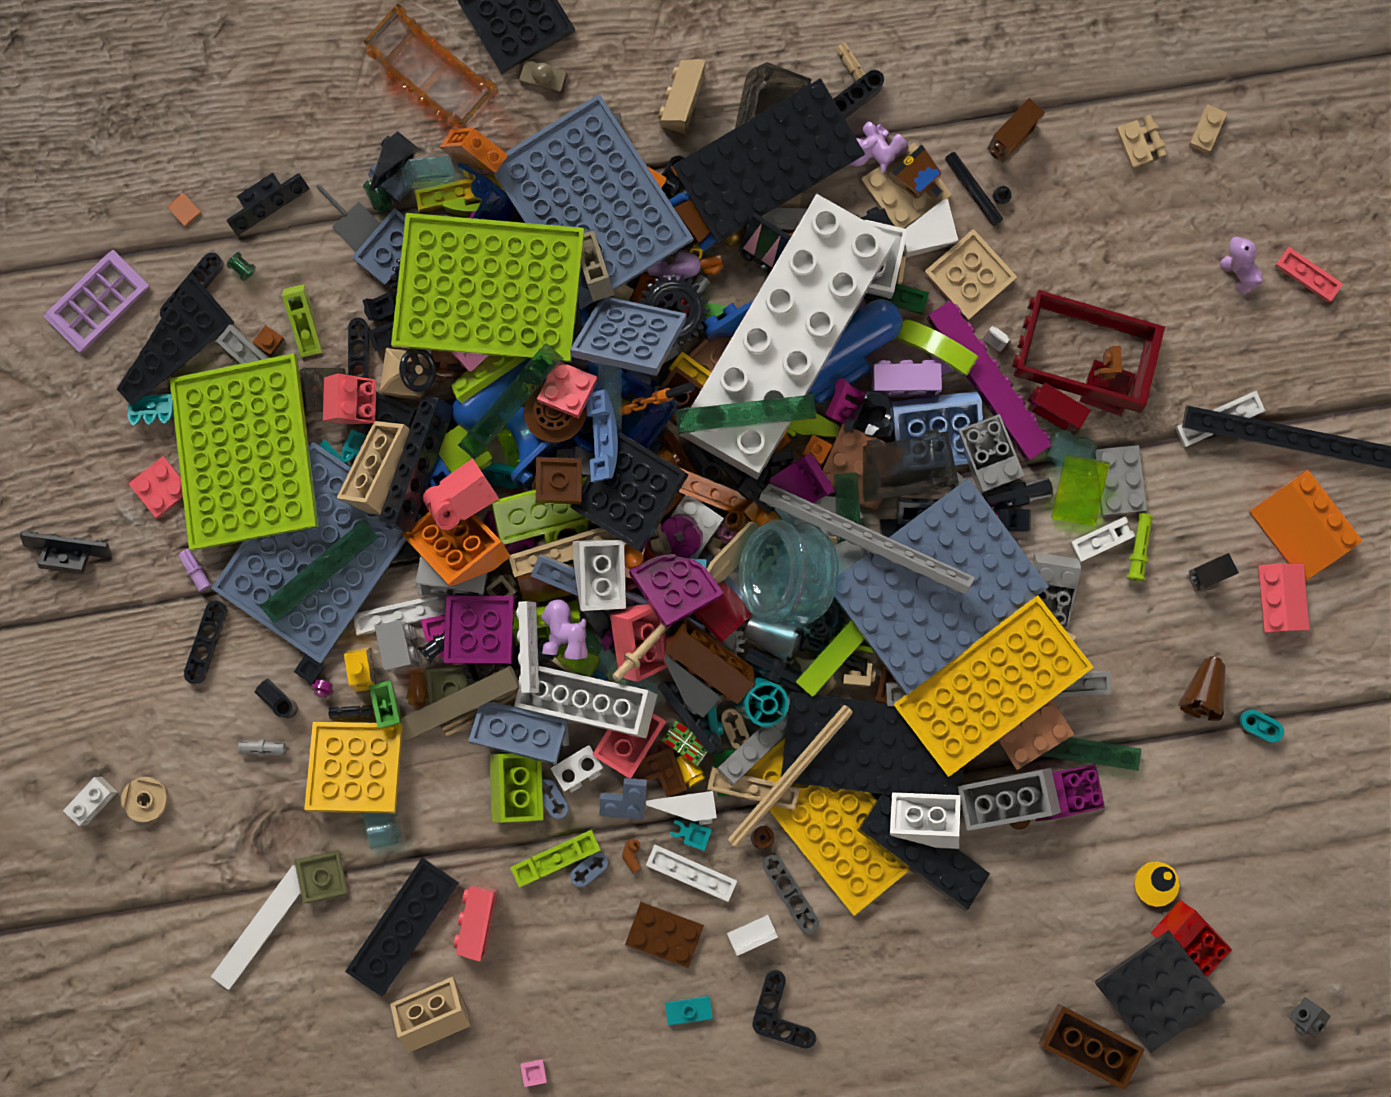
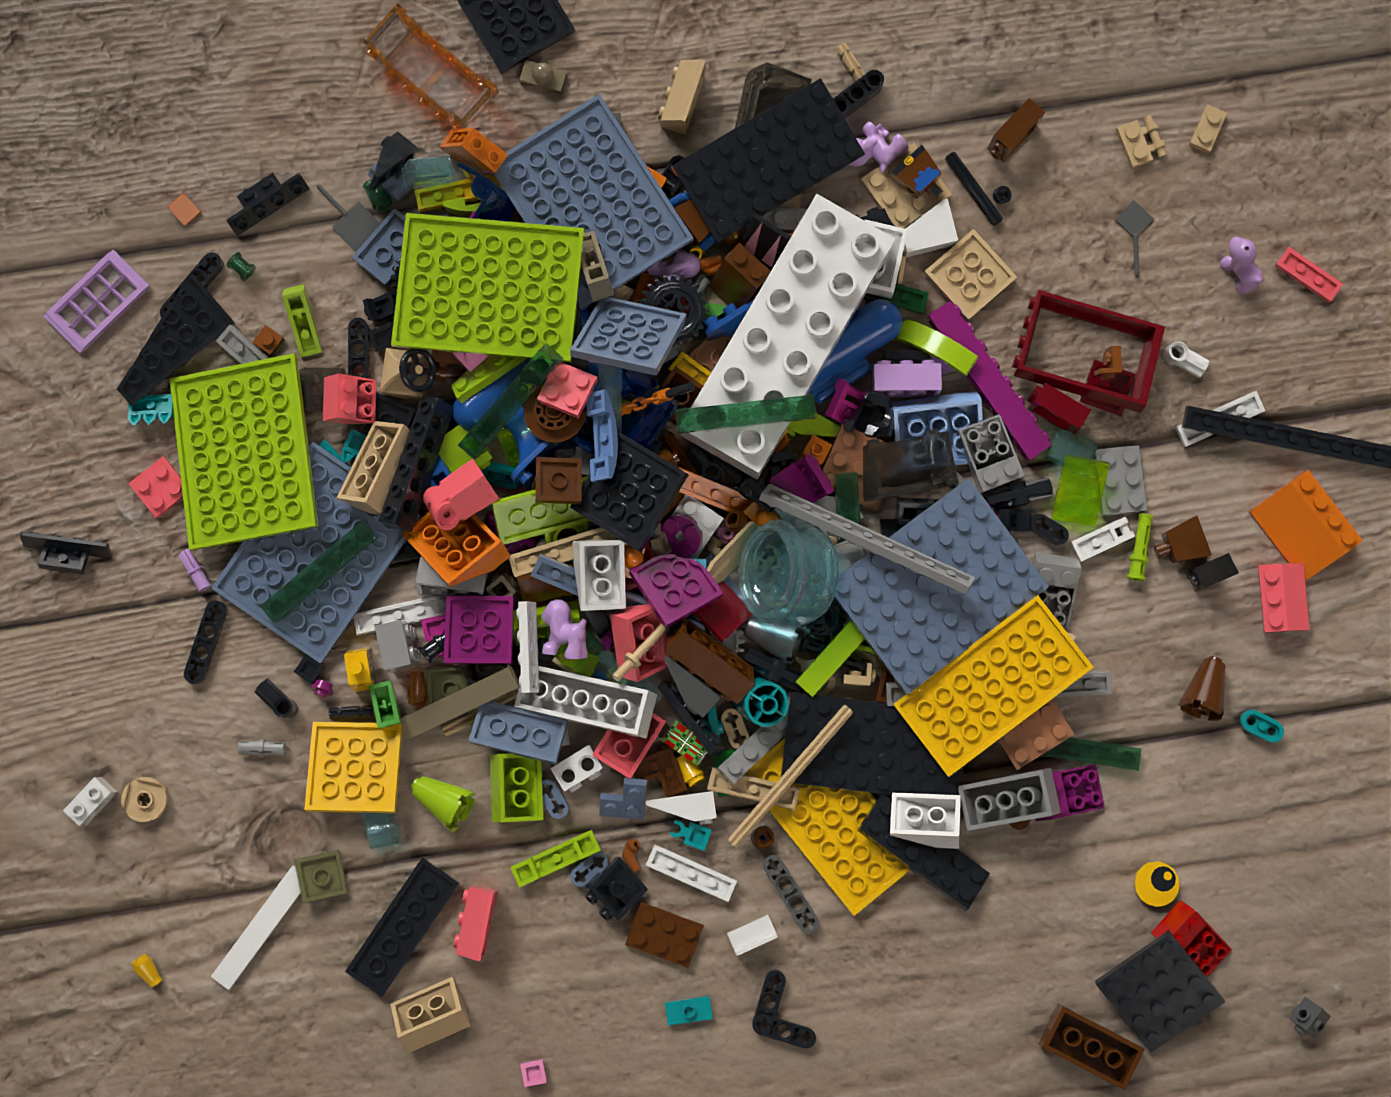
white slope [983,326,1010,352] -> none
none -> yellow cone [131,953,162,988]
none -> lime cone [411,776,476,832]
none -> black plate [583,857,648,922]
none -> reddish brown slope [709,243,771,309]
none -> black plate [884,350,930,364]
none -> black beam [1030,514,1069,546]
none -> dark grey piece [1115,200,1154,277]
none -> reddish brown torso [1154,515,1212,563]
none -> white piece [1163,342,1209,378]

